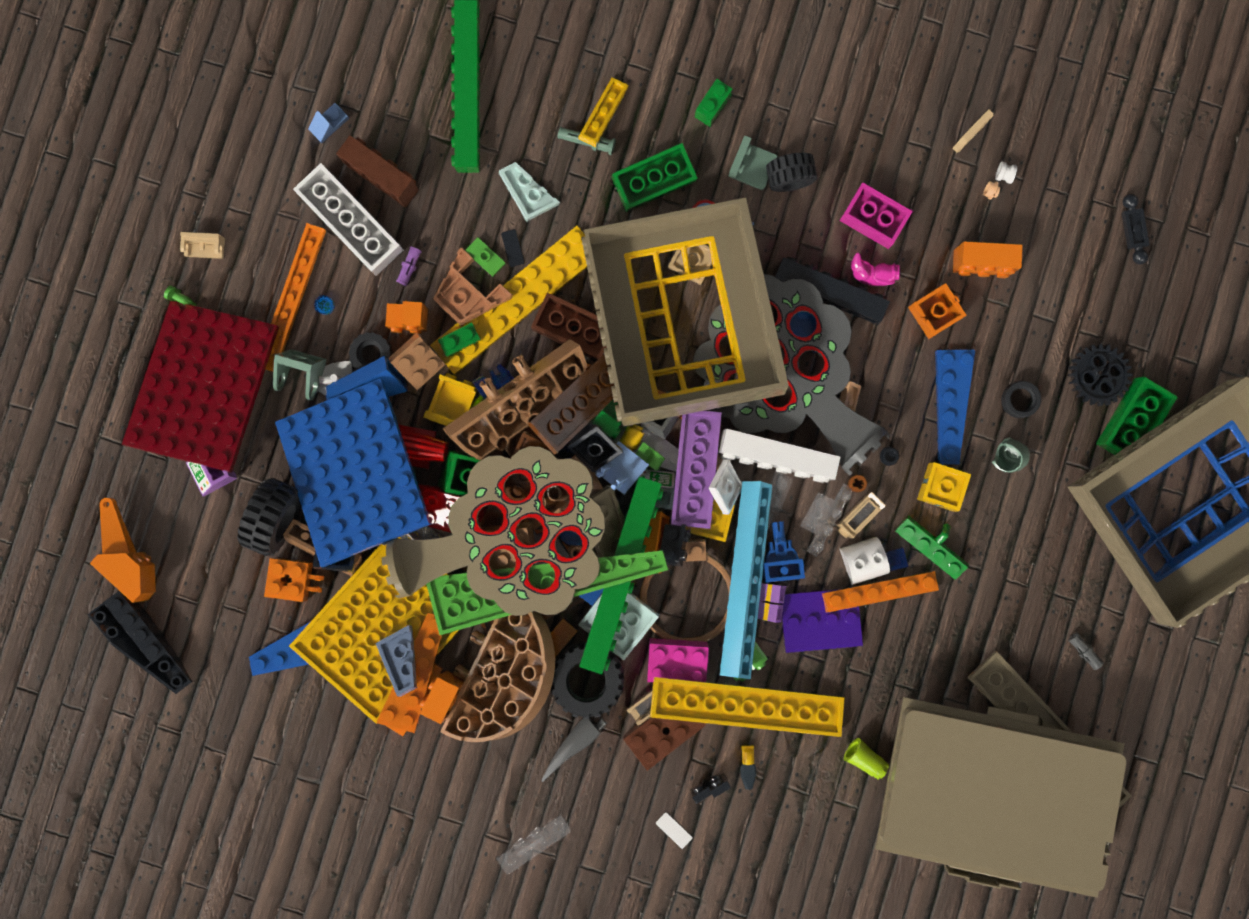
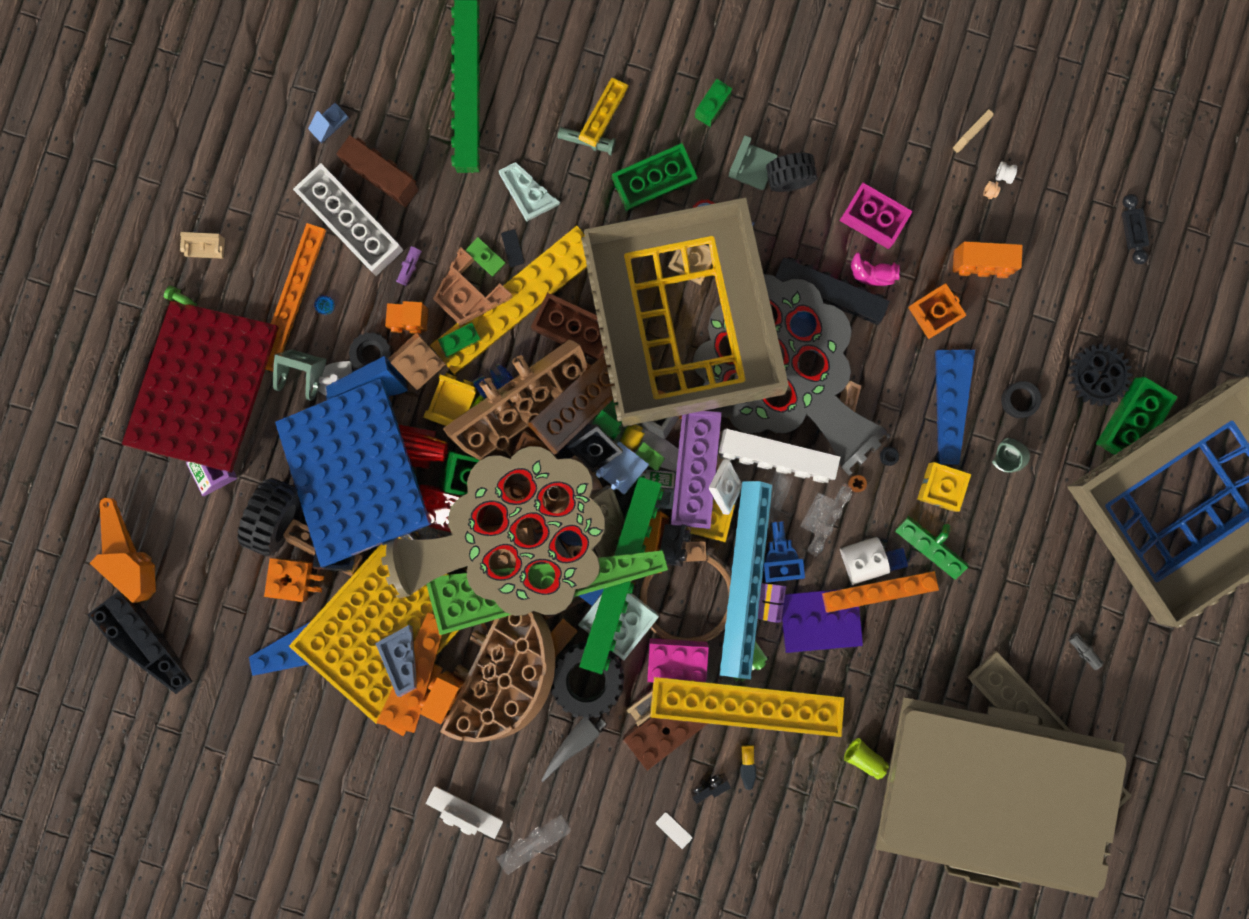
tan window [836,492,886,538] -> none
none -> white bracket [426,786,503,839]

